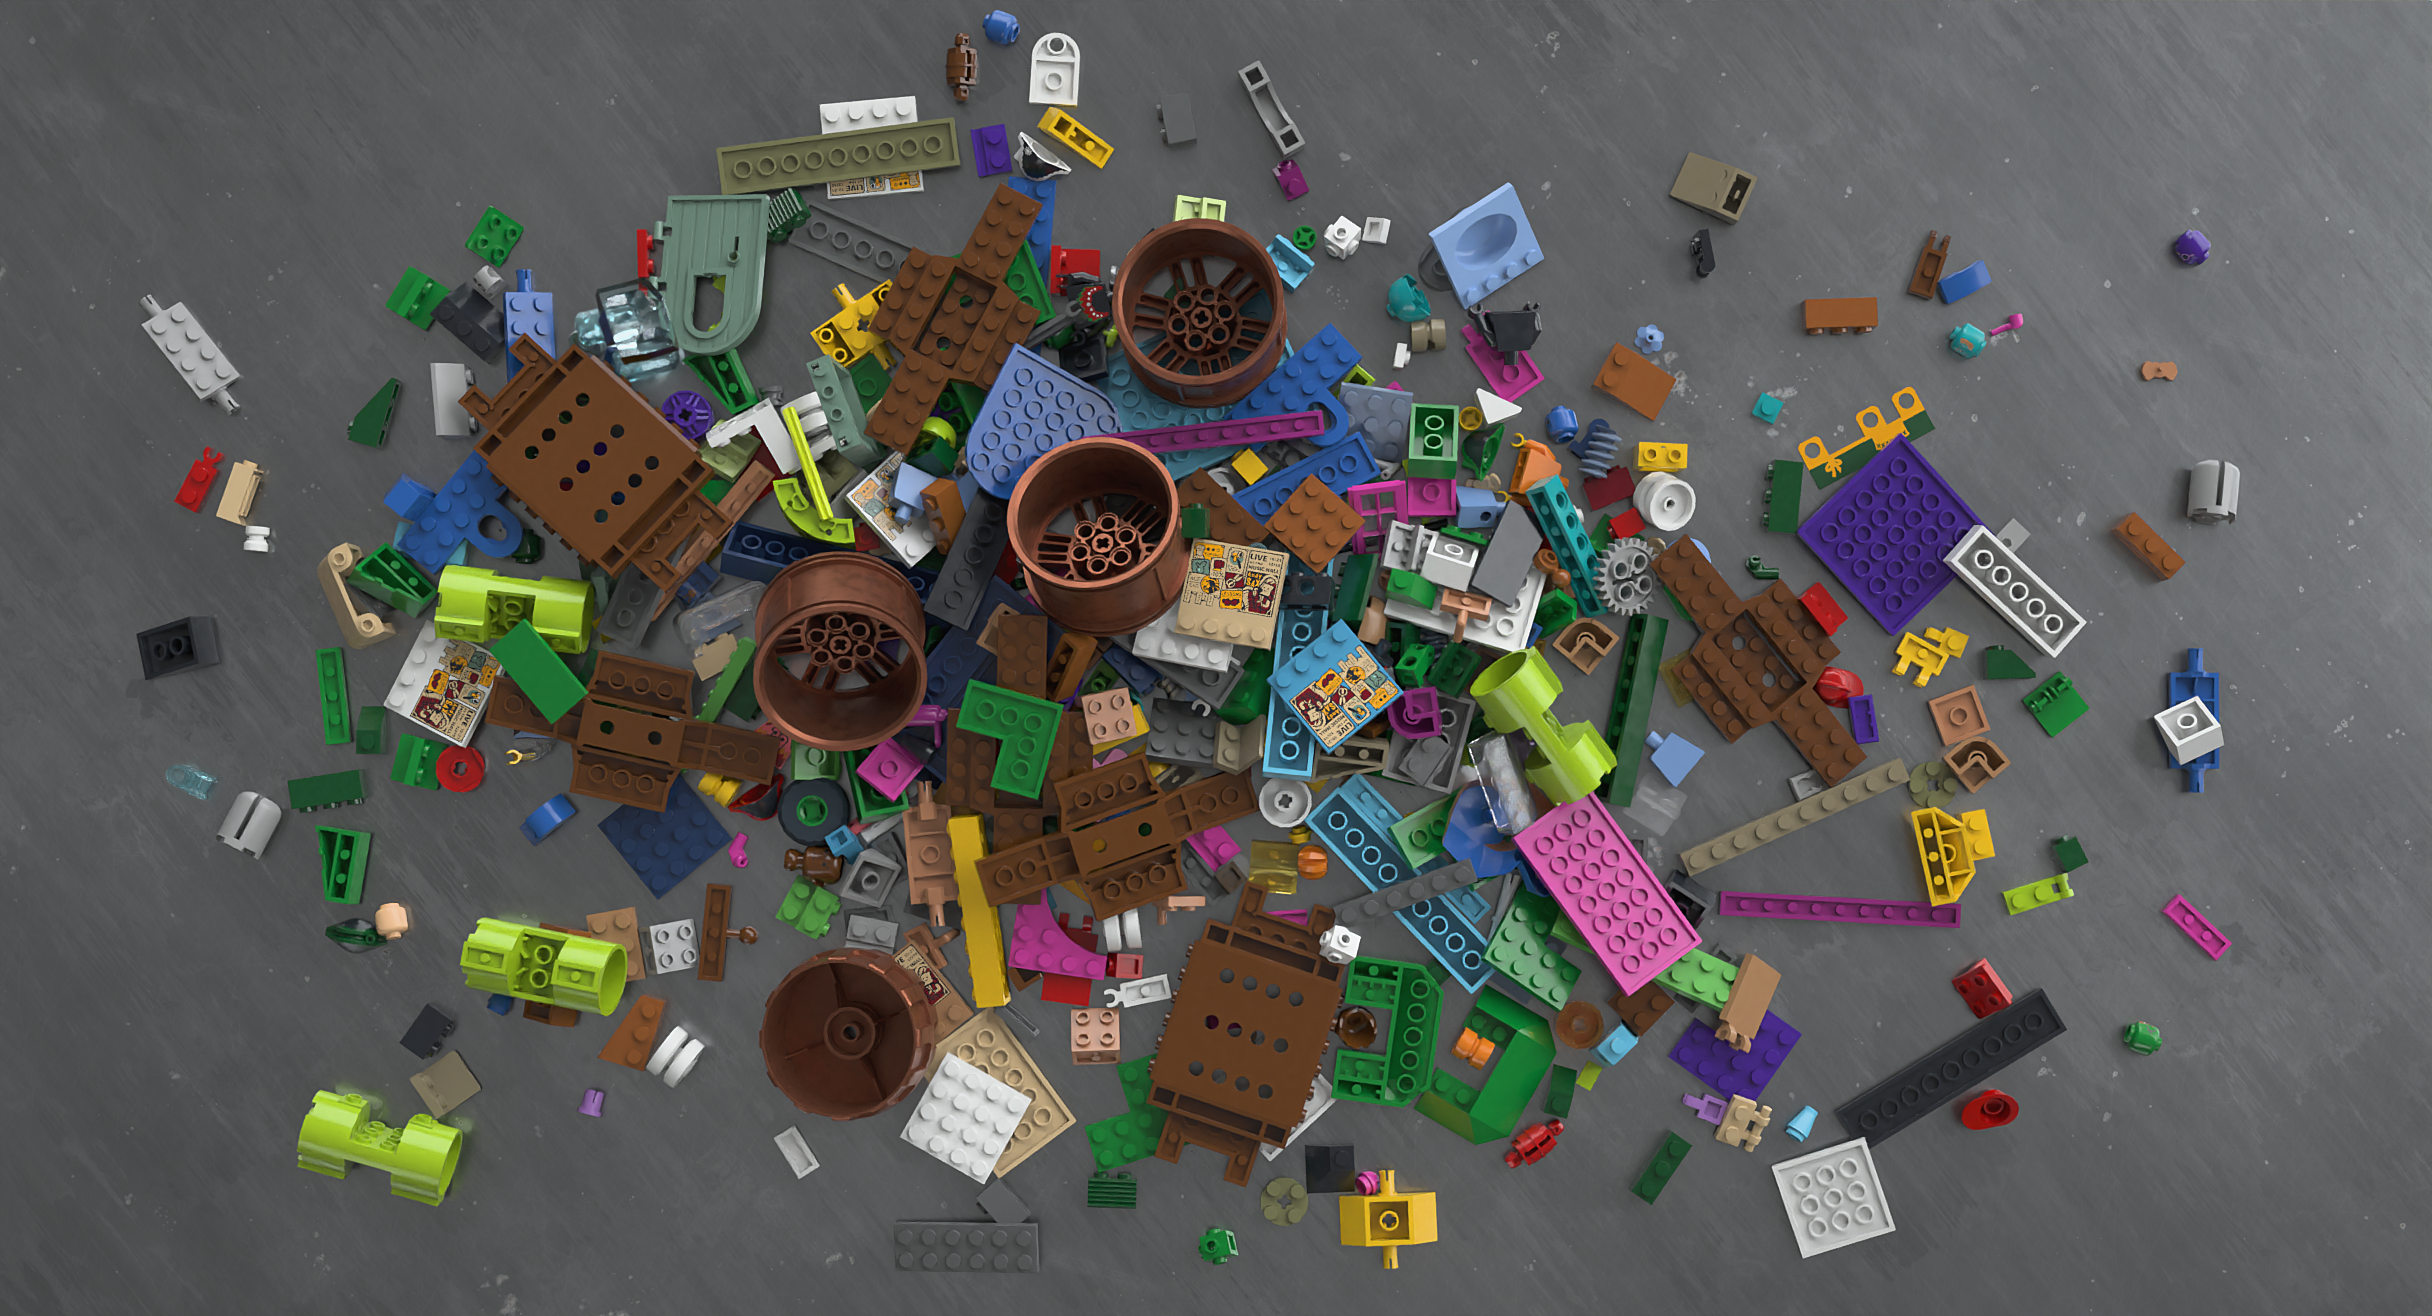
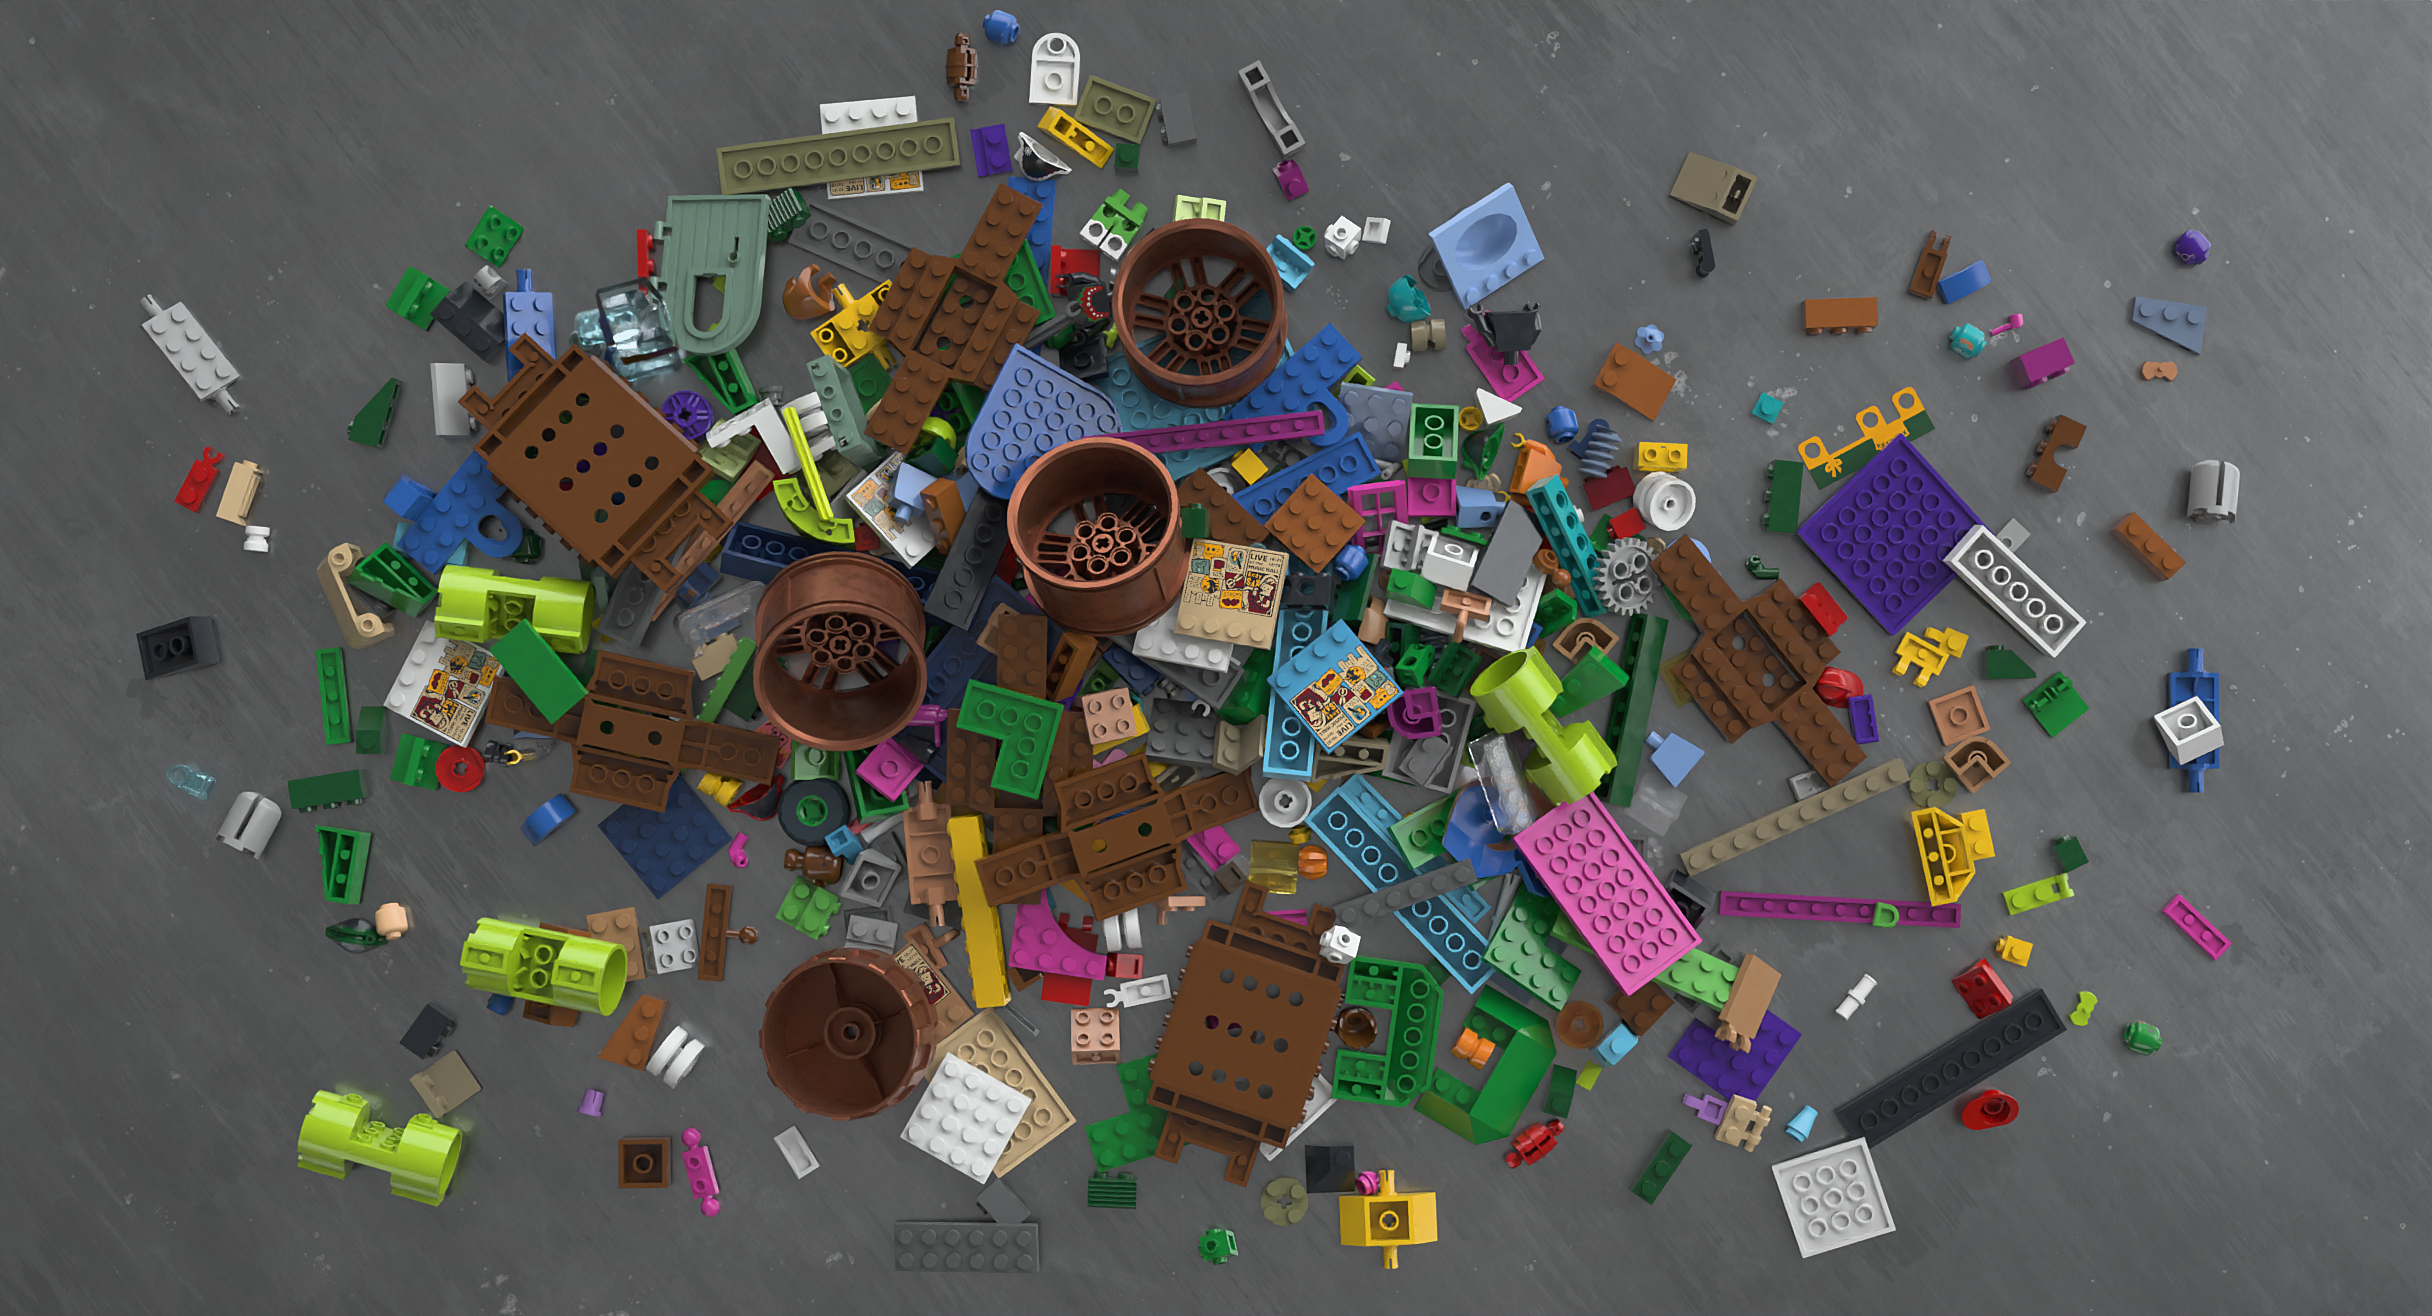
none -> black wheel [483,738,515,768]
none -> reddish brown brick [618,1137,671,1188]
none -> dark pink plate [681,1128,720,1217]
none -> dark orange piece [782,264,836,321]
none -> olive plate [1073,75,1157,145]
none -> bright green hips [1080,189,1148,264]
none -> dark green brick [1114,143,1141,174]
none -> blue head [1332,545,1368,581]
none -> green wedge [1549,645,1630,718]
none -> white pin [1836,974,1877,1021]
none -> bright green tile [1872,902,1899,928]
none -> yellow bracket [1995,935,2033,967]
none -> magenta brick [2009,337,2075,389]
none -> reddish brown arch [2026,415,2087,493]
none -> lime piece [2069,991,2097,1027]
none -> sand blue wing [2131,296,2207,355]

